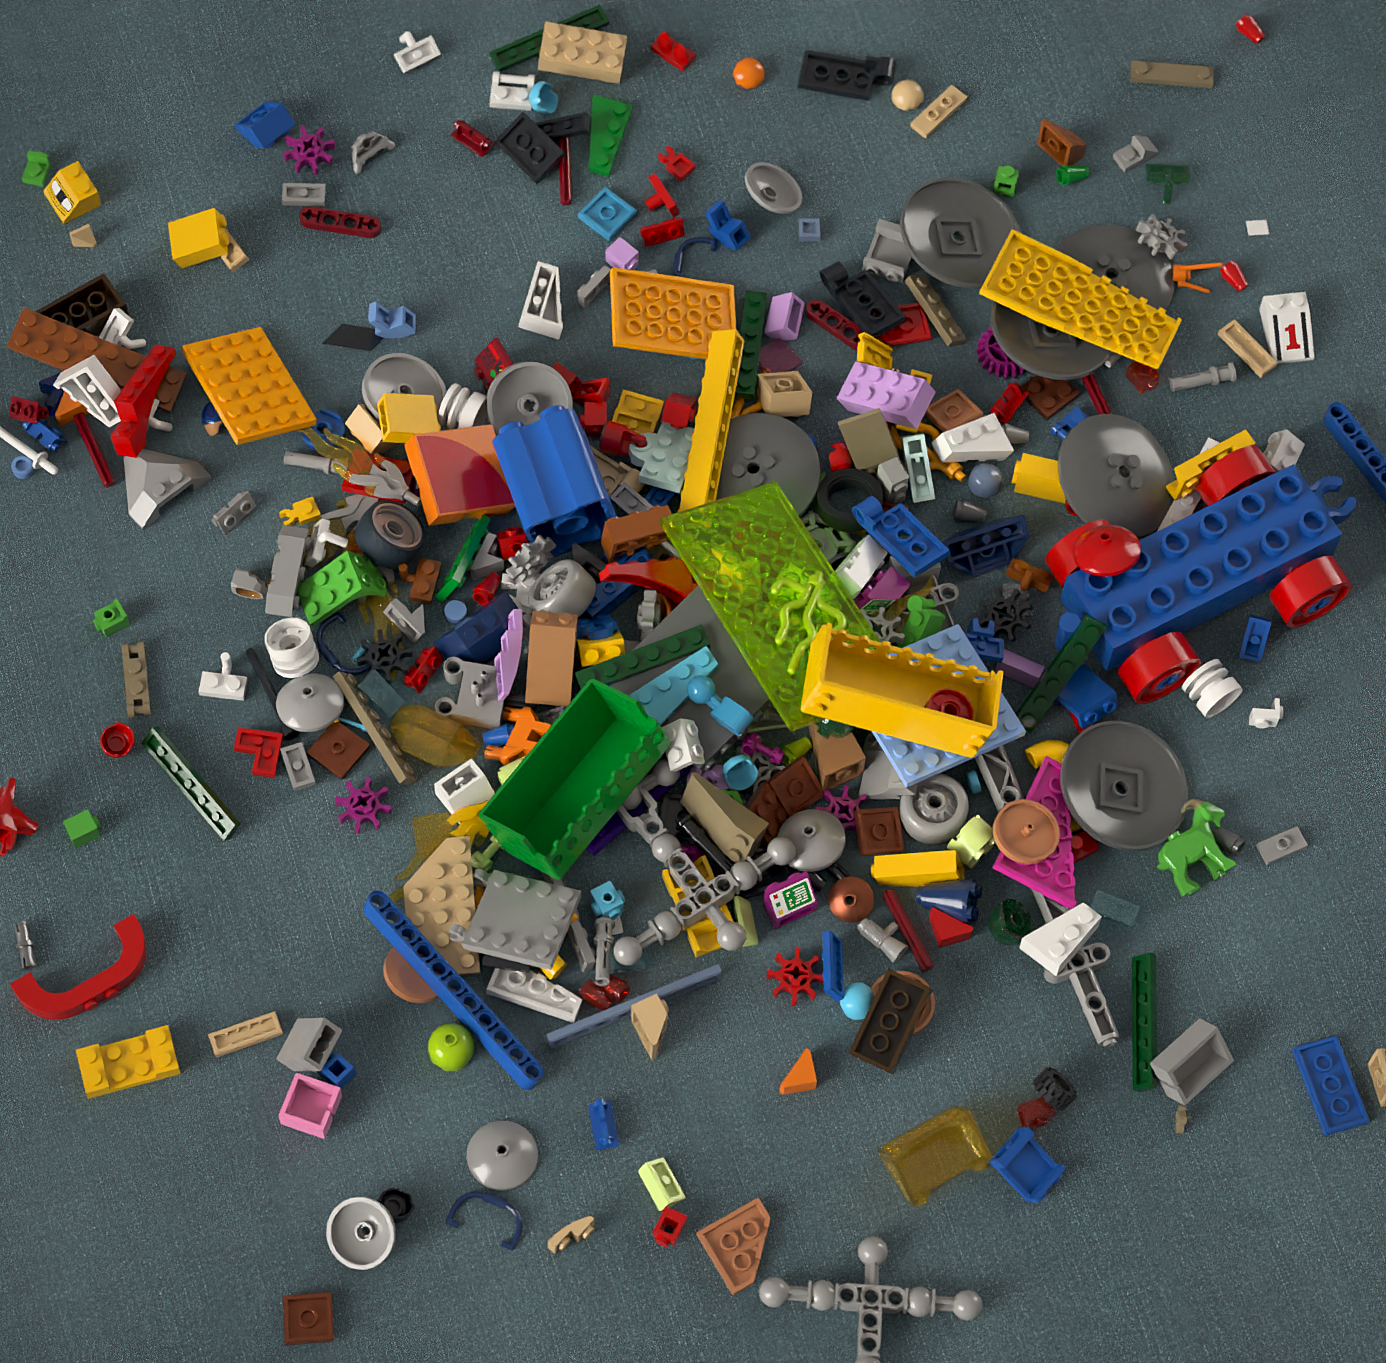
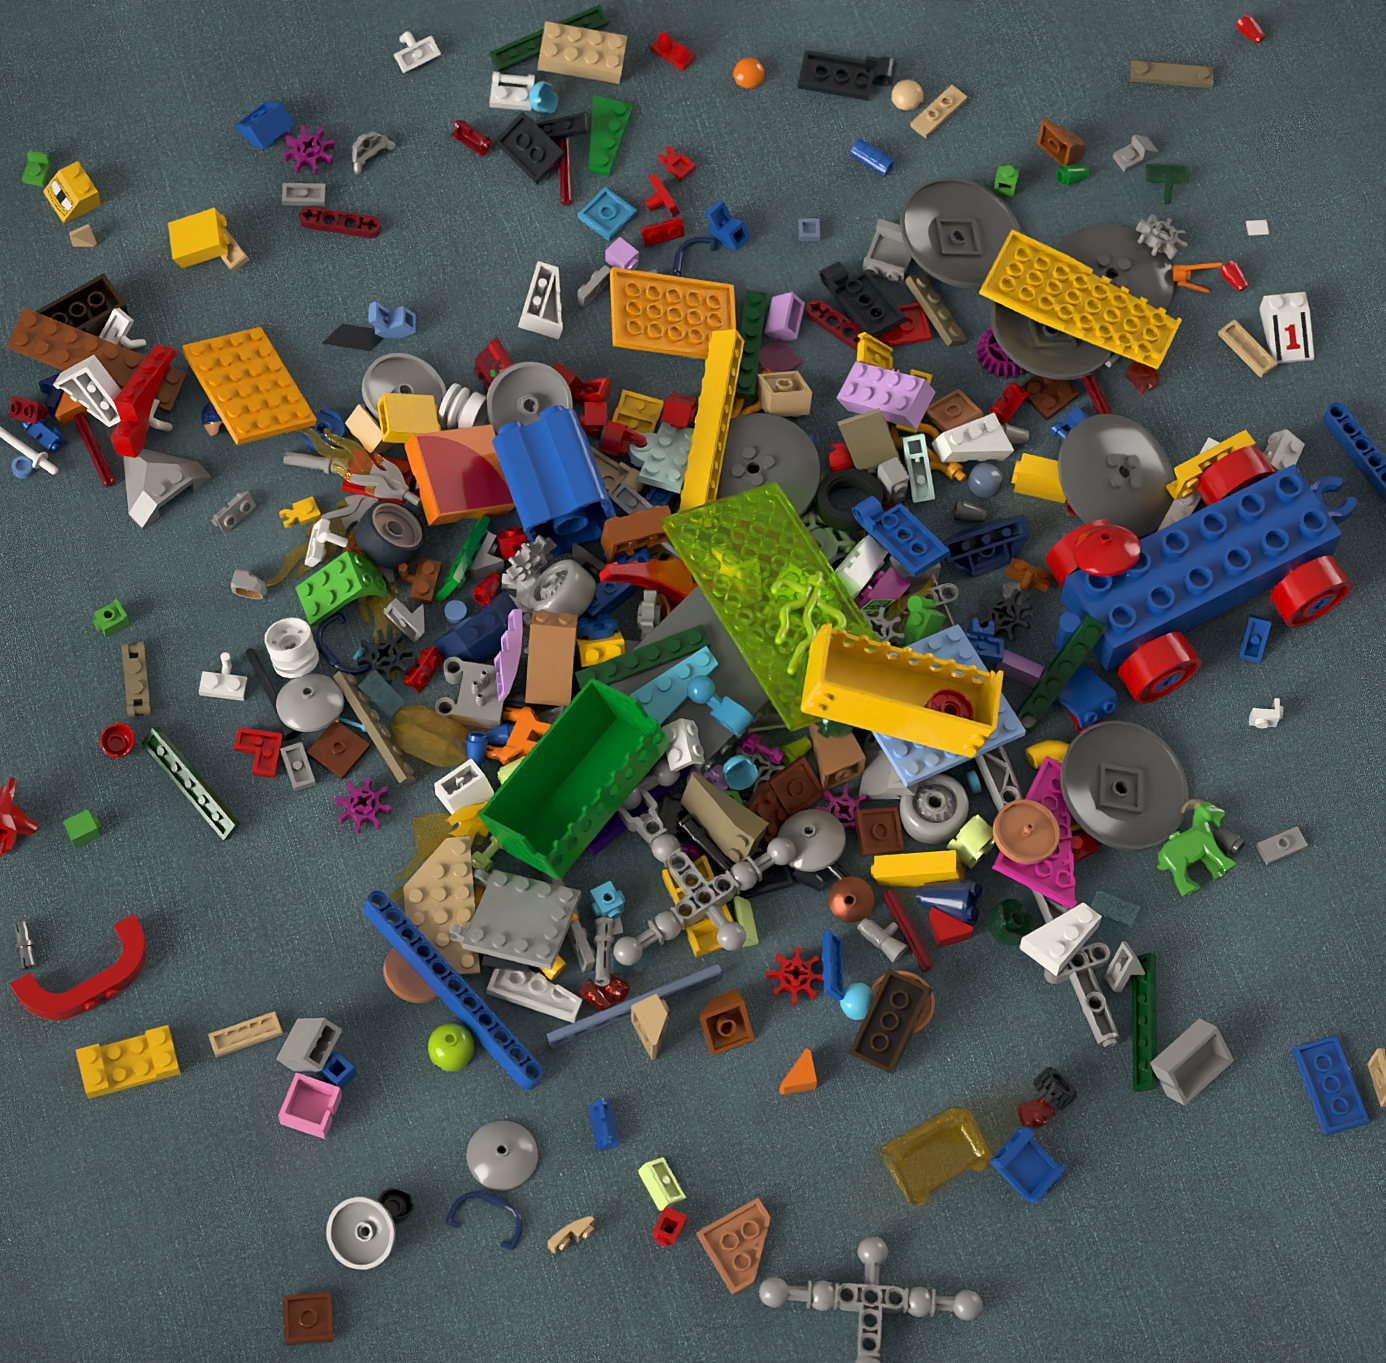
light grey brick [265,525,312,617] -> none
light grey dish [745,162,802,214] -> none
slope [763,872,818,930] -> none
light grey pin [1169,362,1236,392] -> none
dark tan piece [1175,1105,1191,1134] -> none
white wheel [1182,659,1243,718] -> none
none -> blue cone [466,732,488,767]
none -> dark orange slope [699,989,755,1056]
none -> blue axle [850,138,895,176]
none -> light grey slope [1104,941,1145,992]

